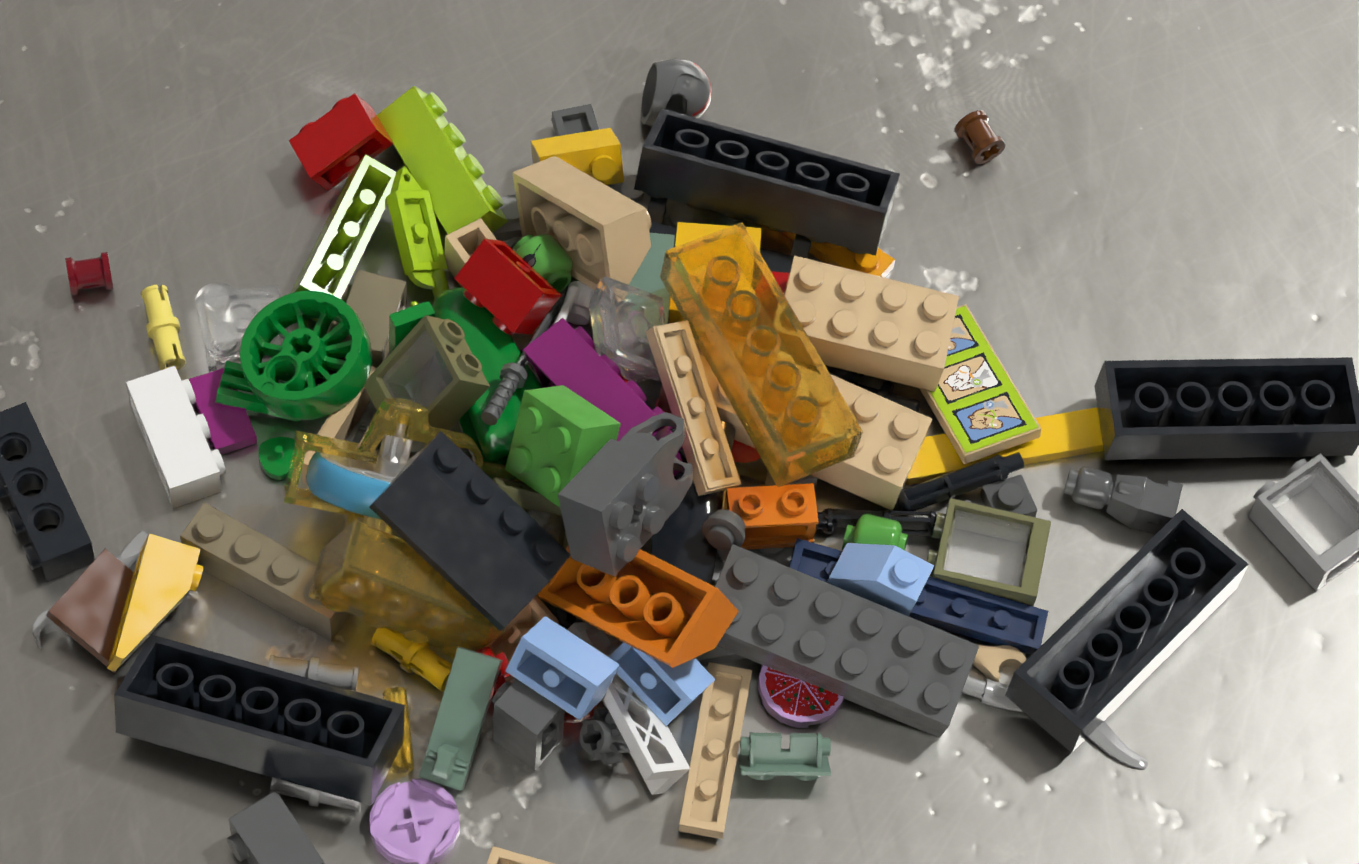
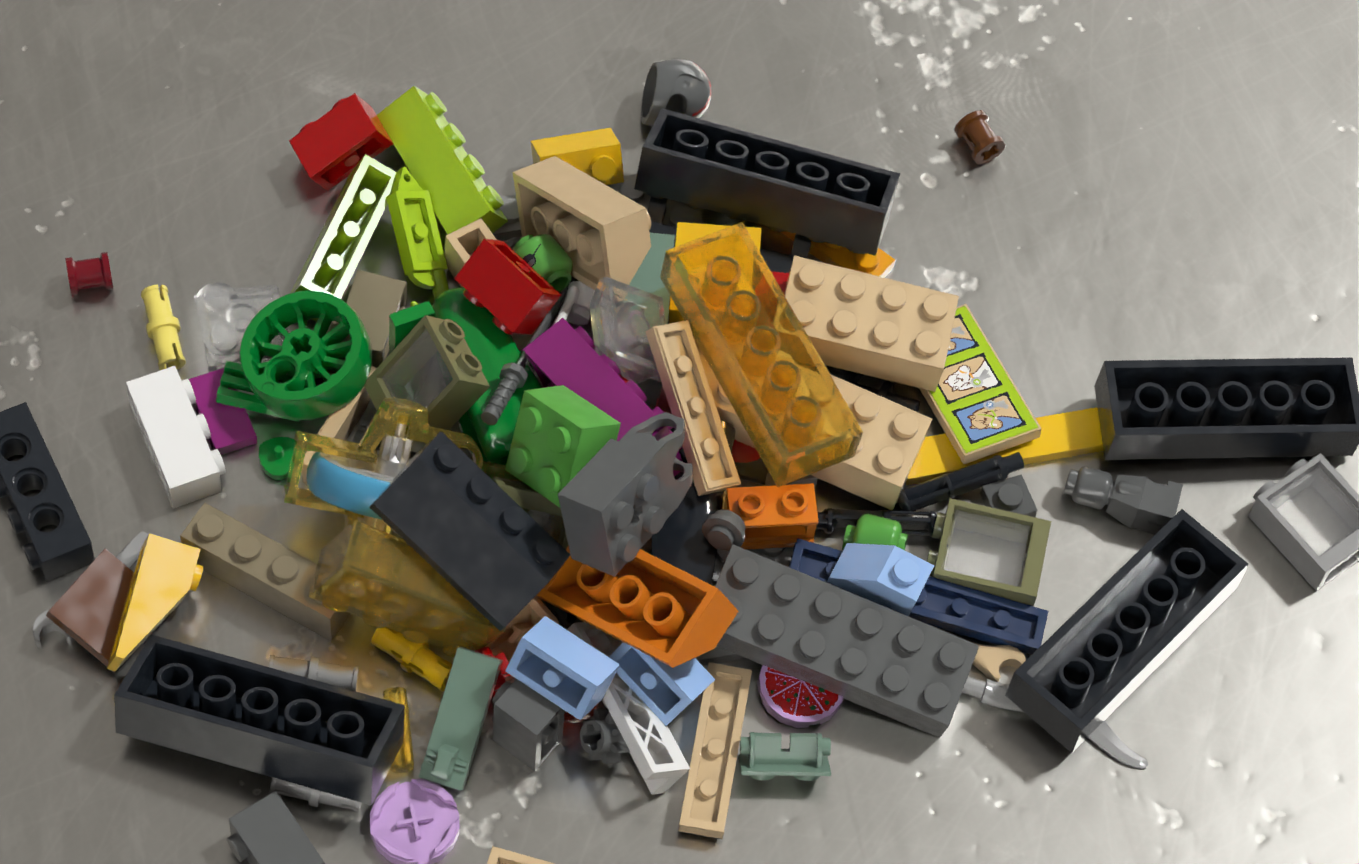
dark grey plate [551,104,599,136] -> none

